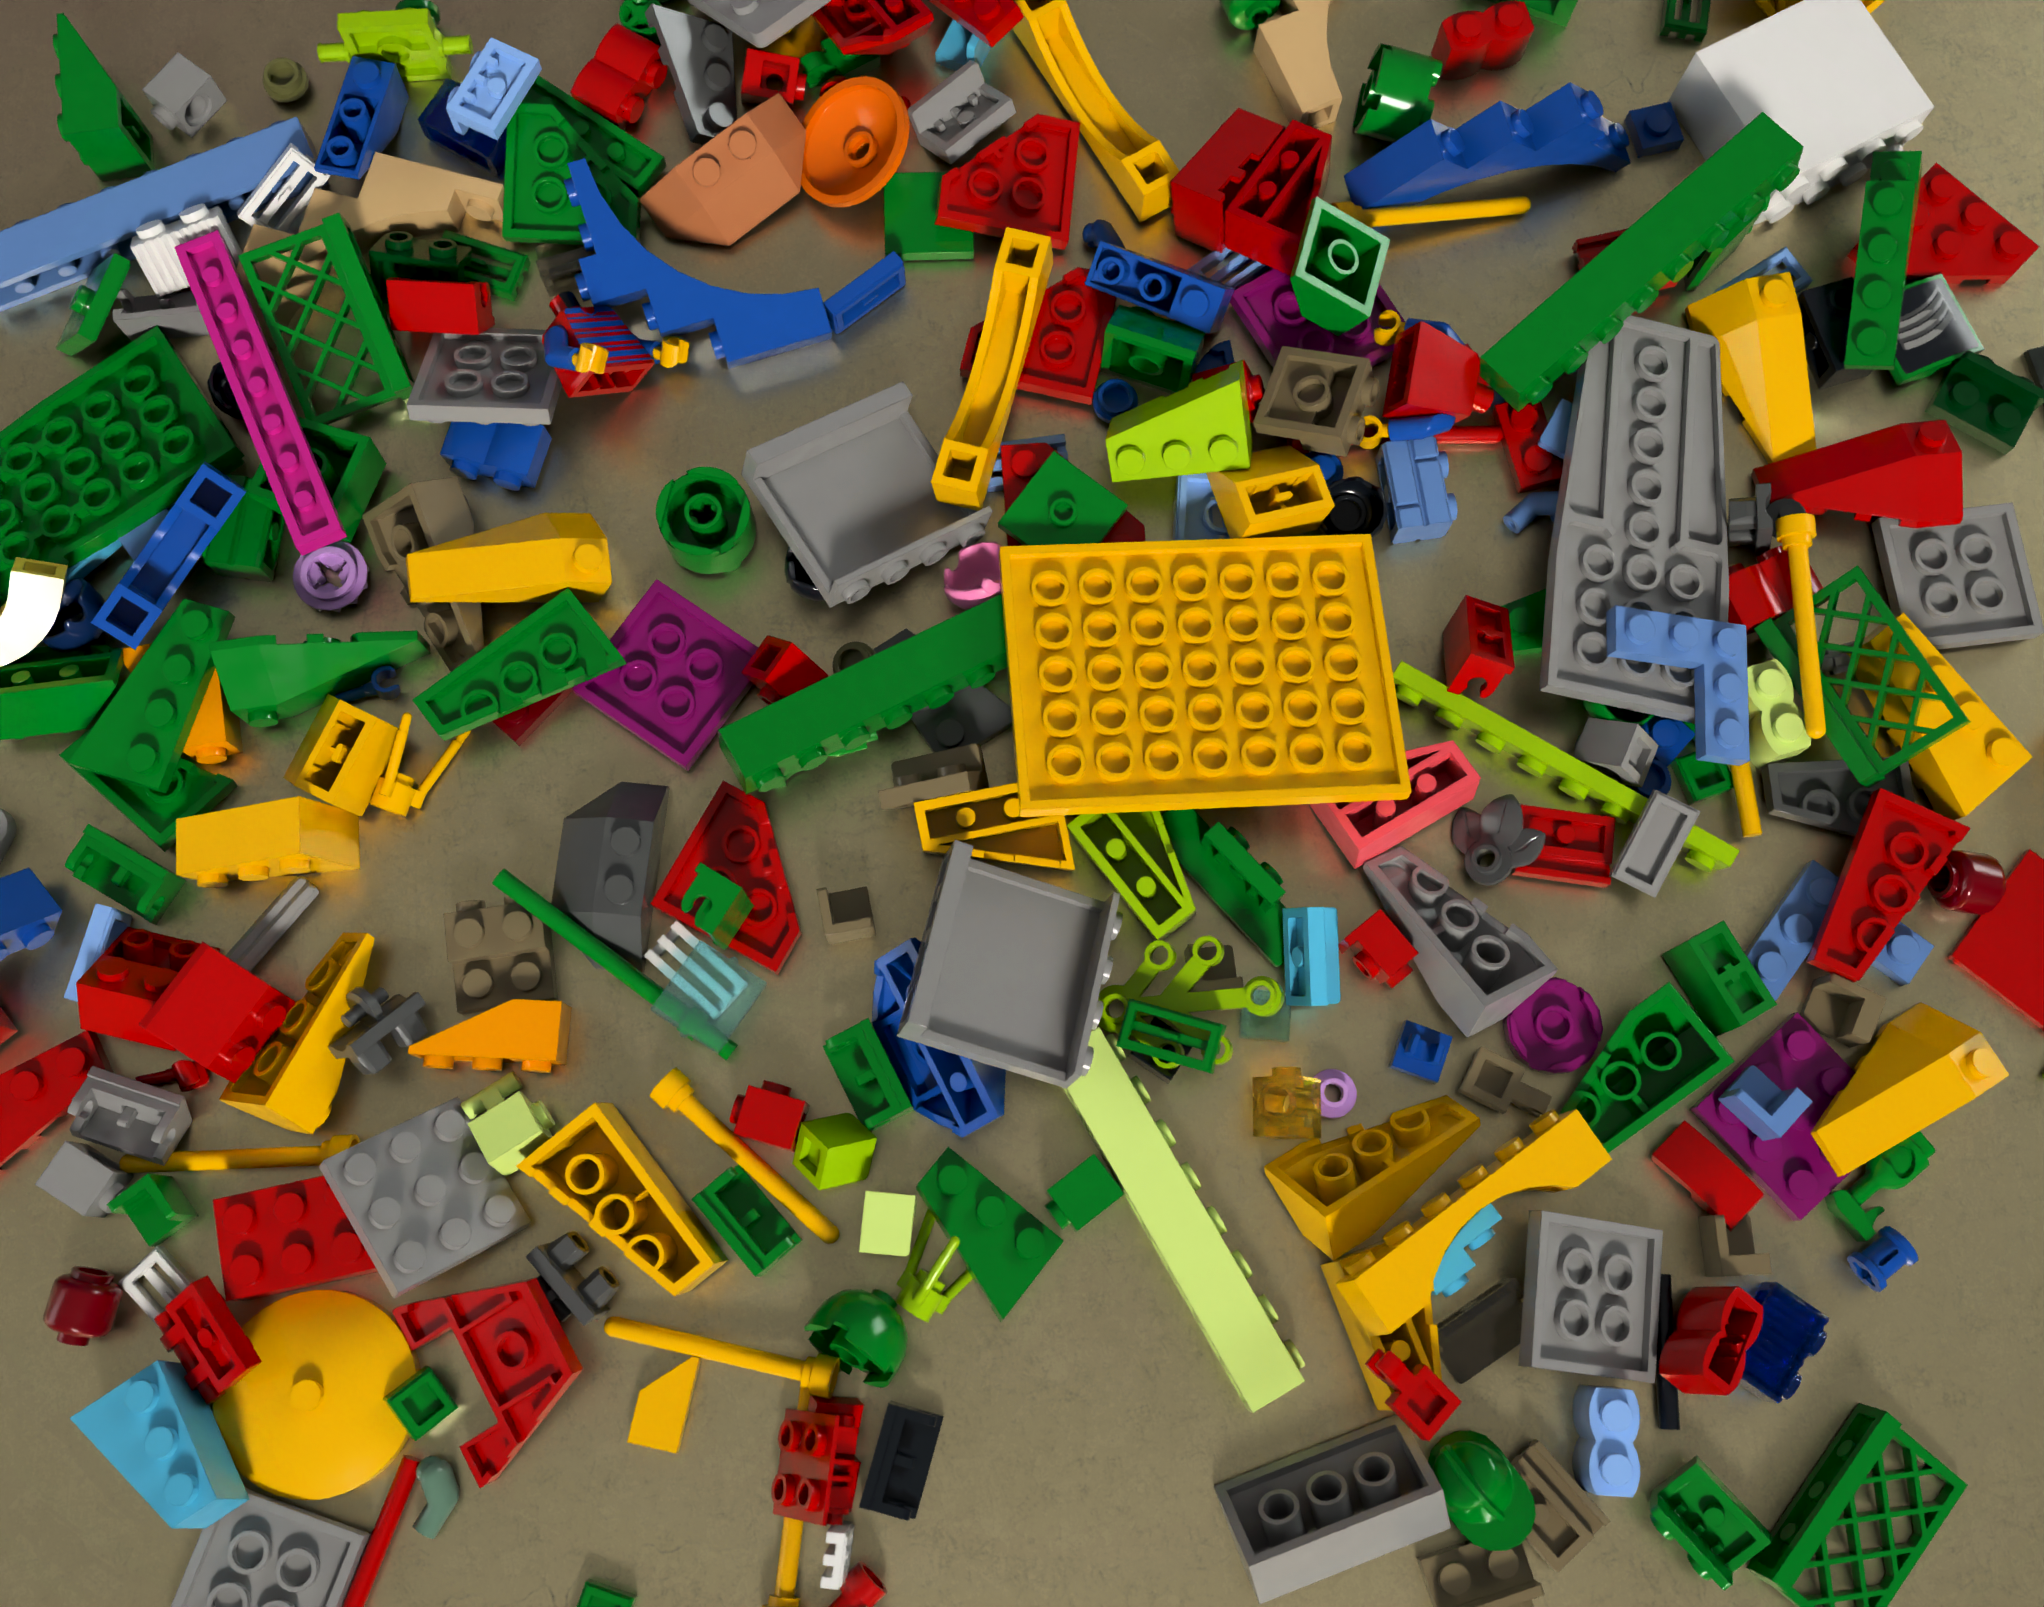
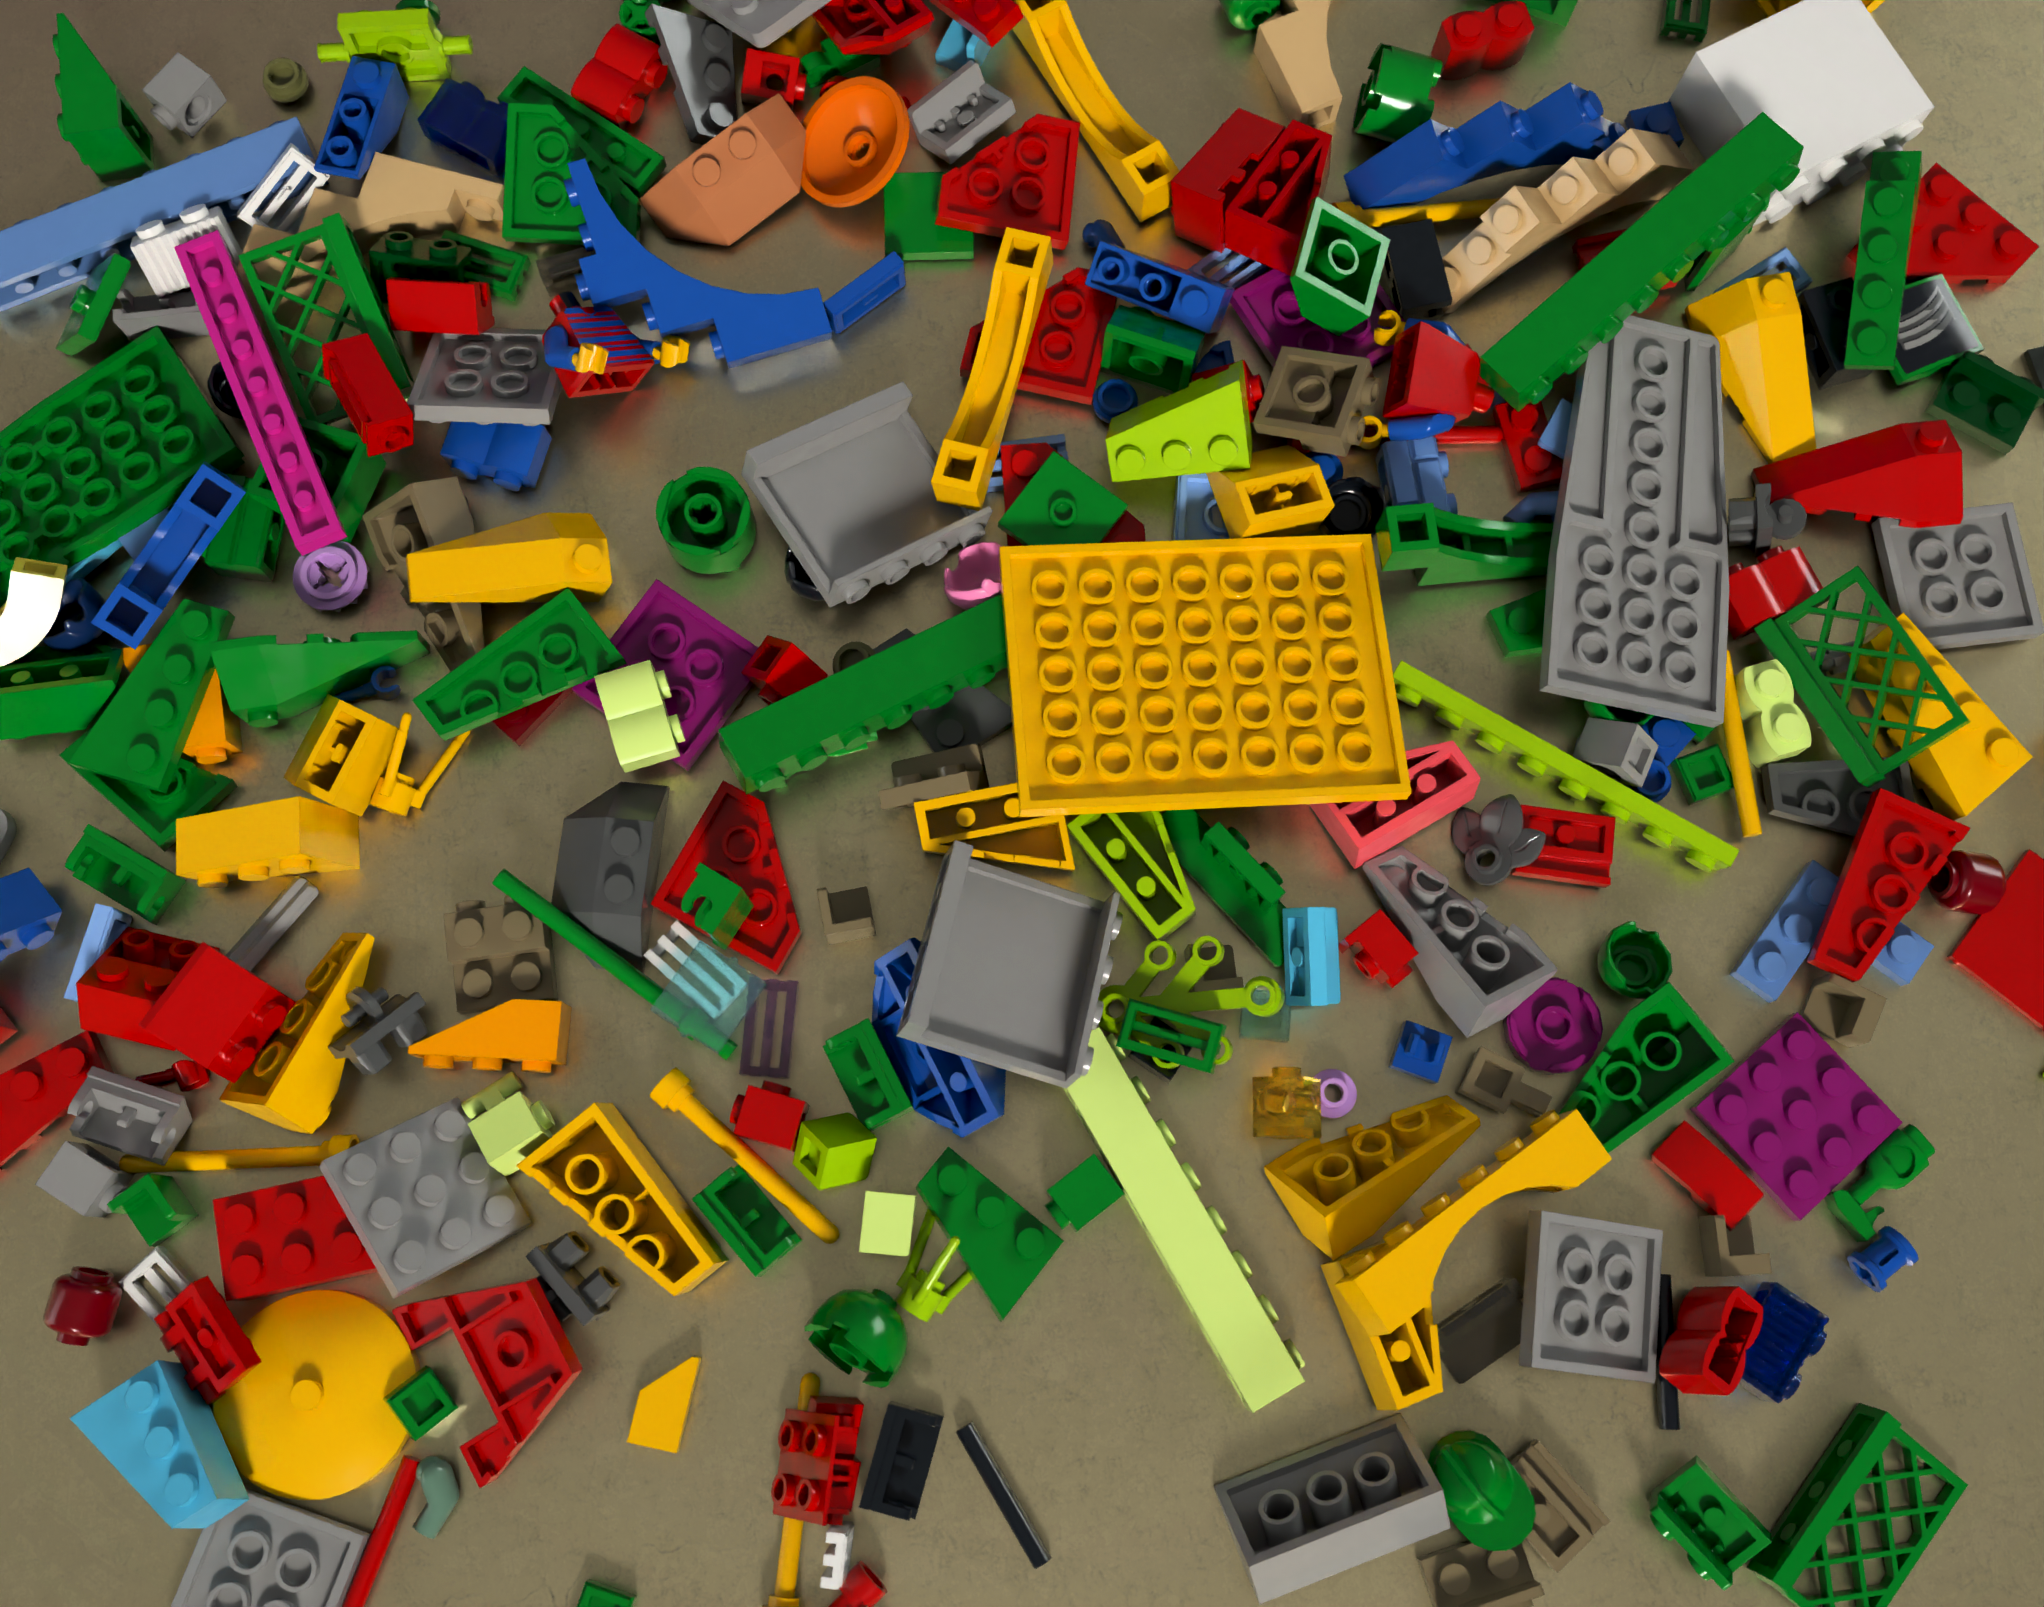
light blue bracket [446,37,542,141] -> none
yellow piece [604,1316,840,1399] -> none
red plate [1365,1348,1462,1441] -> none
medium azure slope [1431,1203,1502,1298] -> none
red hinge [1443,595,1515,698] -> none
light blue brick [1572,1385,1640,1497] -> none
medium blue plate [1606,605,1750,766] -> none
light grey tile [1609,789,1701,898] -> none
green hinge [1661,920,1777,1037] -> none
medium blue panel [1718,1065,1813,1141] -> none
yellow piece [1775,513,1826,739] -> none
yellow wedge [1810,1002,2009,1177] -> none
none -> red window [322,333,414,457]
none -> yellowish green brick [594,660,686,773]
none -> tile [739,977,799,1079]
none -> black bar [956,1421,1052,1569]
none -> green arch [1375,503,1554,586]
none -> black hinge [1382,218,1452,322]
none -> tan arch [1442,128,1694,313]
none -> green hair [1597,921,1672,999]

